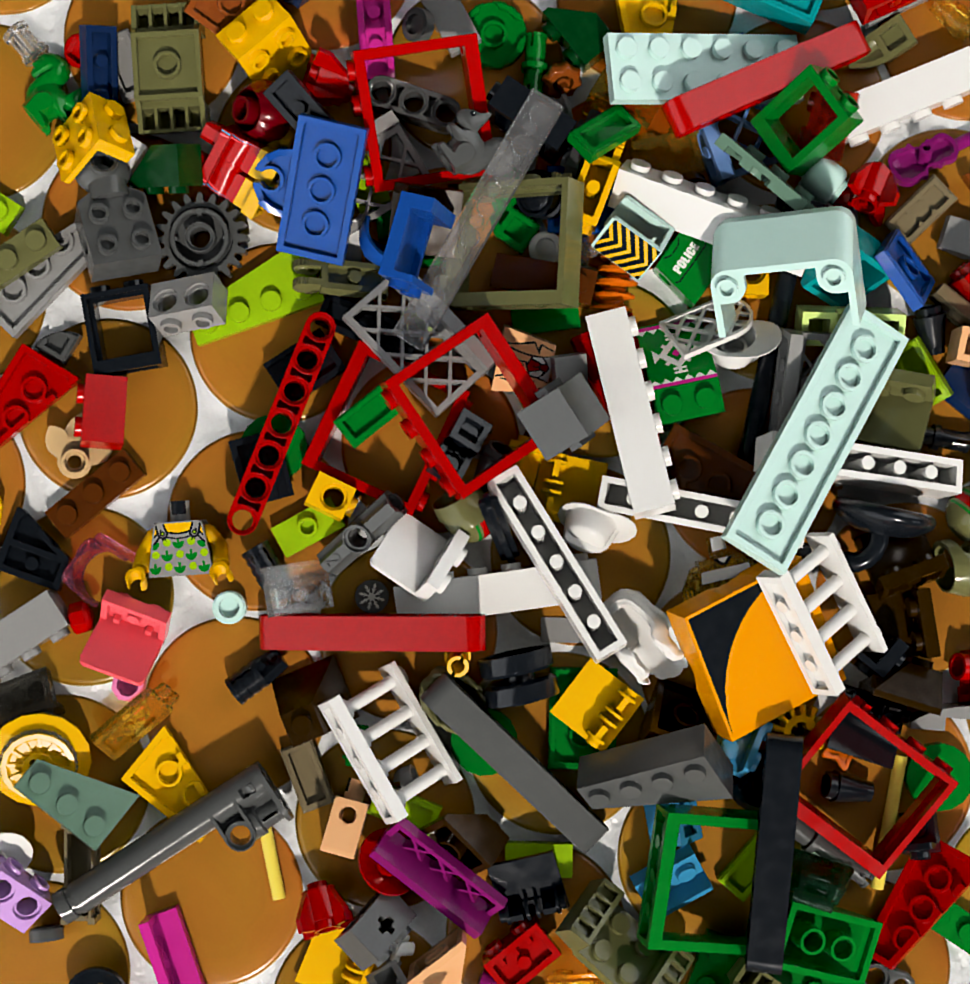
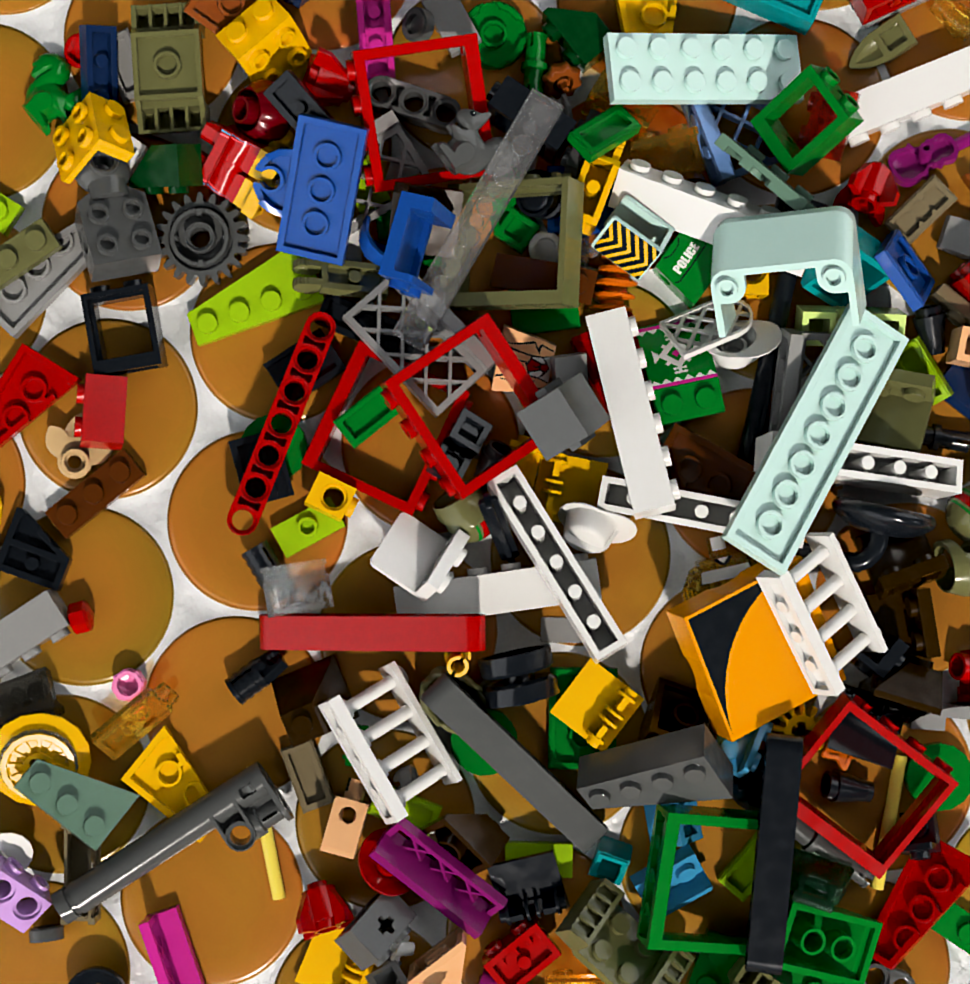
clear bush [3,20,49,67] -> none
dark grey tile [35,331,83,365] -> none
clear pink helmet [61,533,136,608] -> none
coral bracket [79,589,172,686] -> none
torso [125,500,234,591] -> none
light grey brick [148,272,228,336] -> none
light aqua tile [212,590,248,624] -> none
dark grey piece [317,490,408,576] -> none
dark grey tile [355,579,389,613] -> none
white hair [603,589,688,685] -> none
red beam [661,20,871,139] -> none
light aqua head [798,155,848,205] -> none
none -> teal slope [588,835,633,885]

